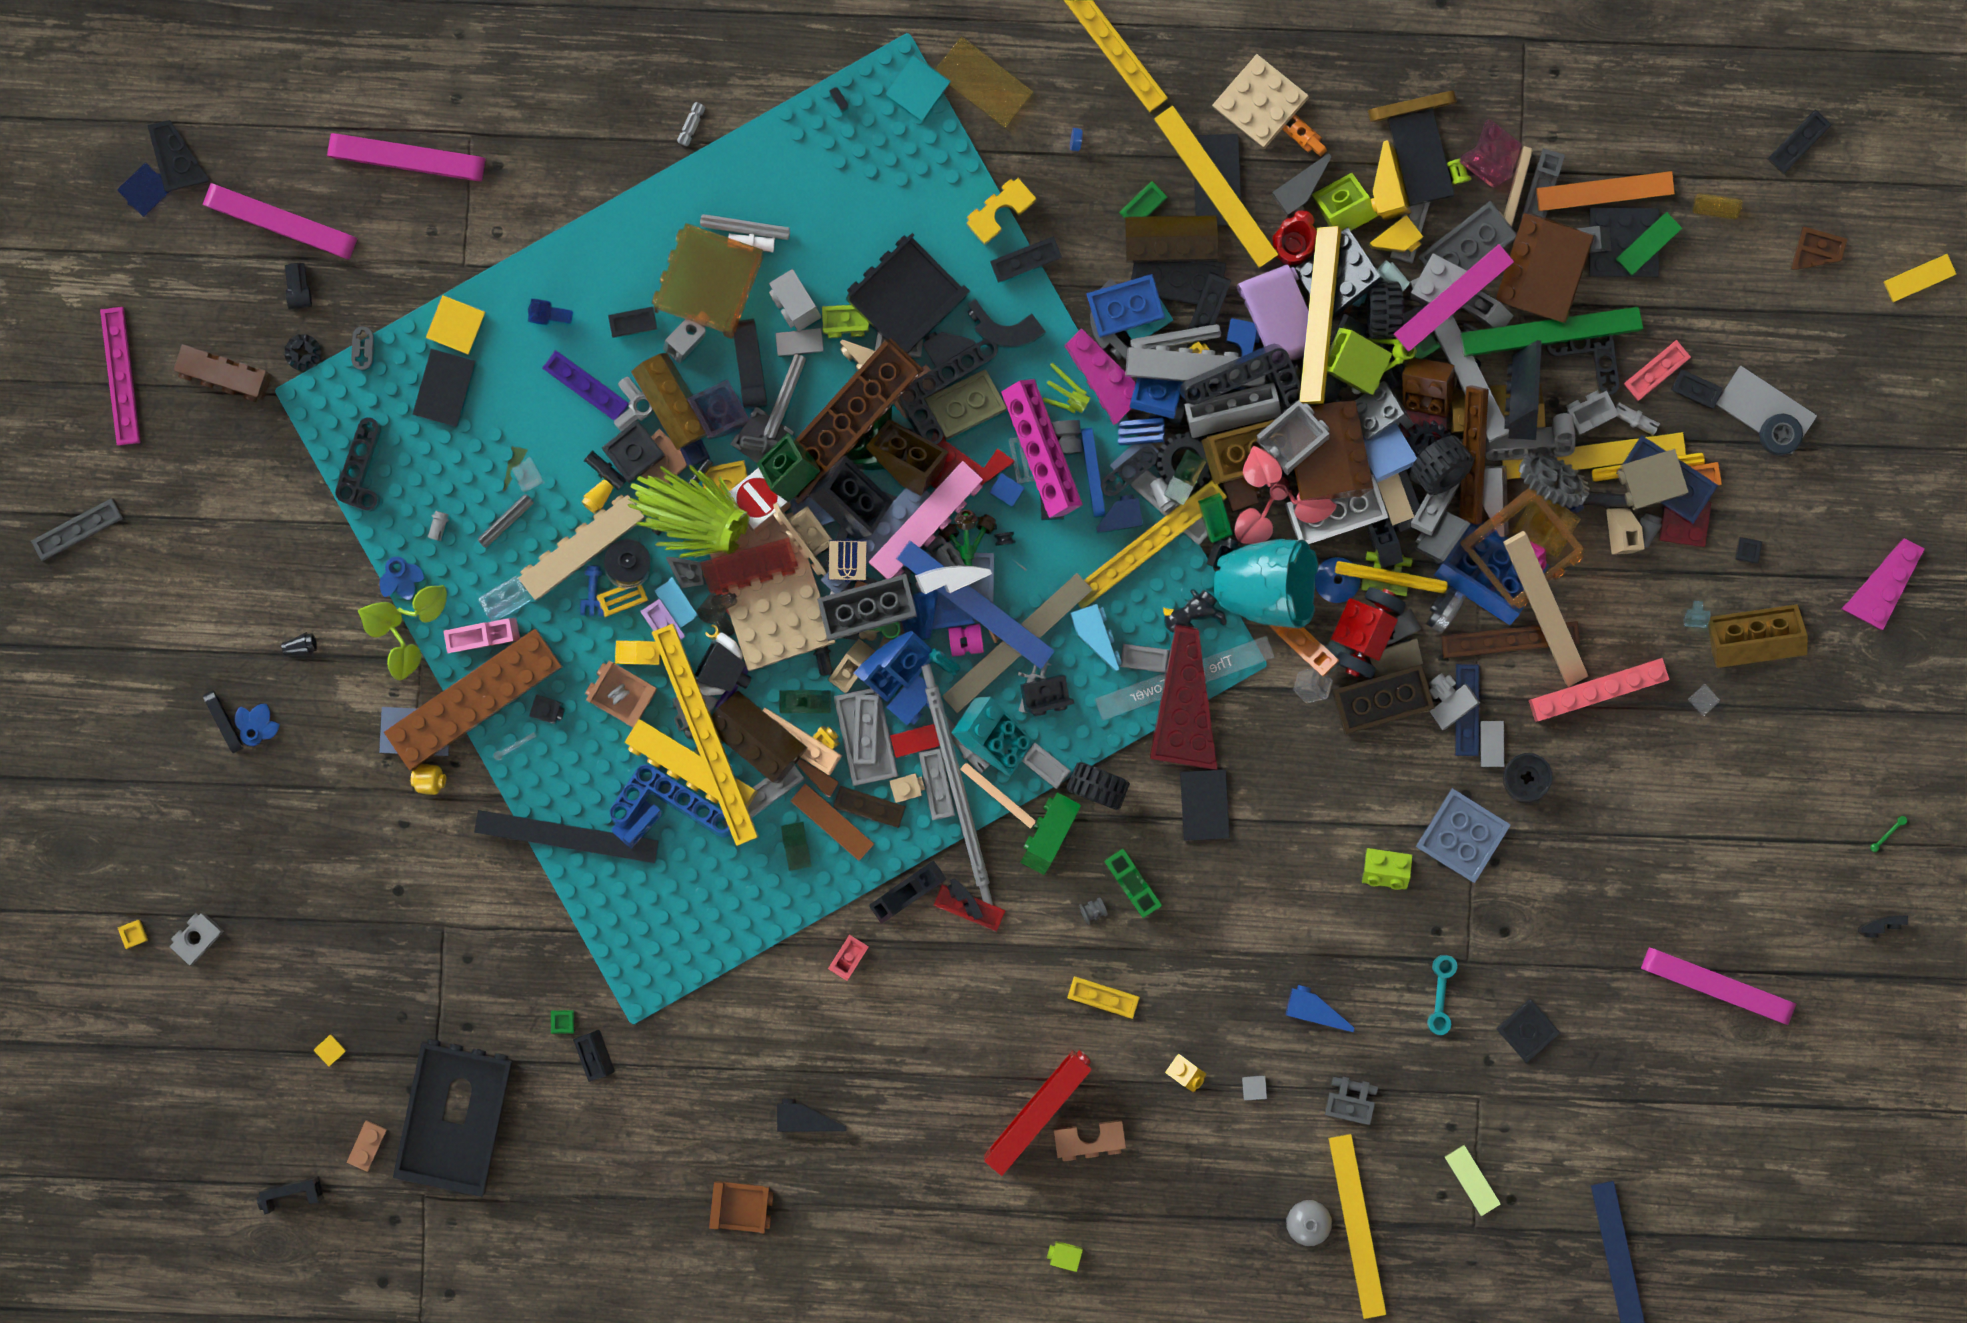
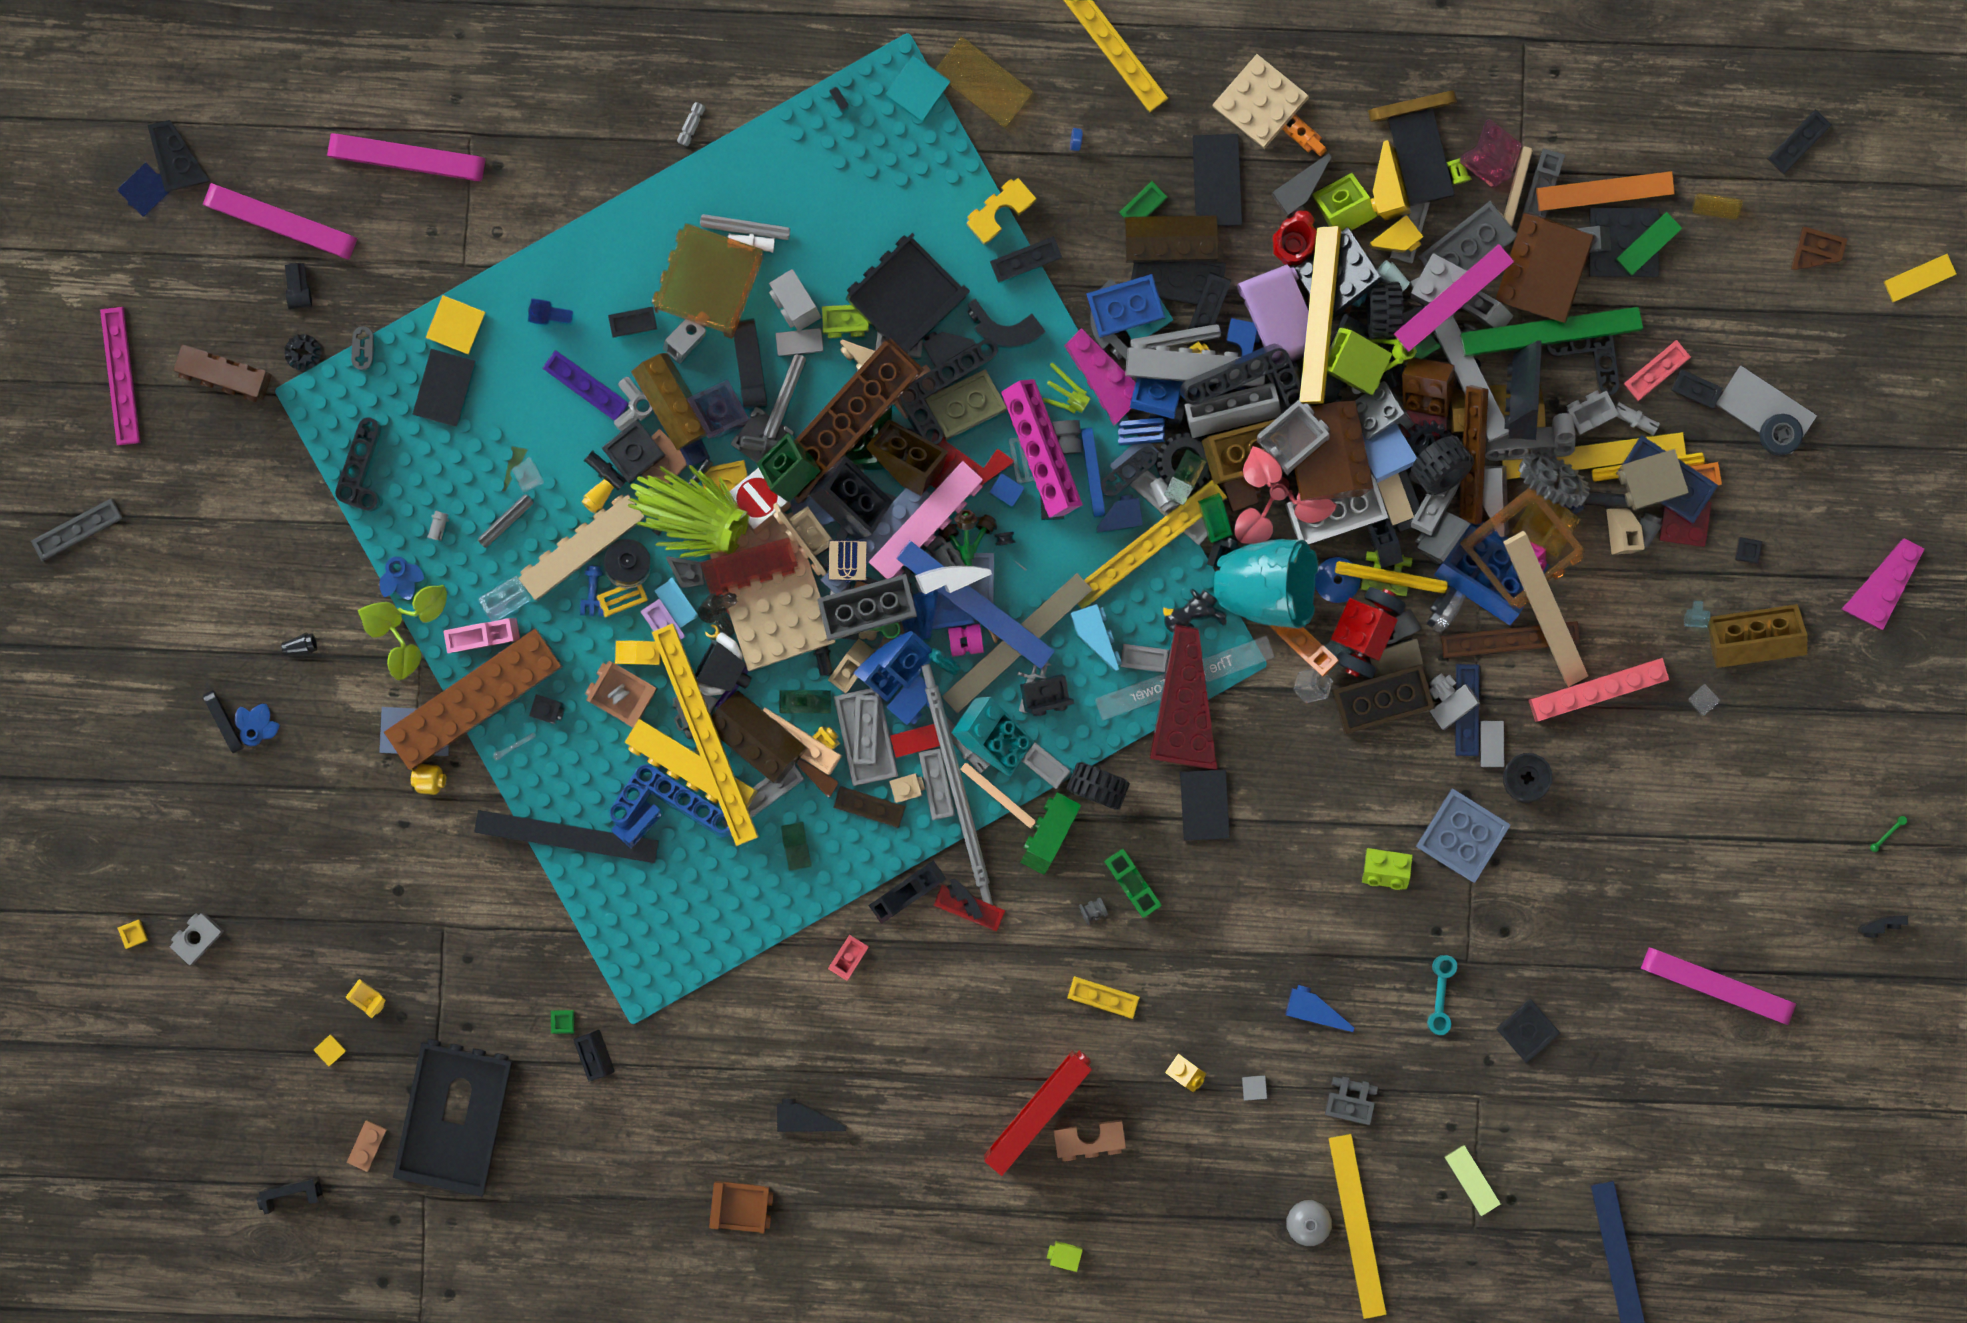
dark orange tile [790,783,874,861] -> none
yellow tile [1154,106,1278,268] -> none
none -> yellow bracket [346,979,386,1018]

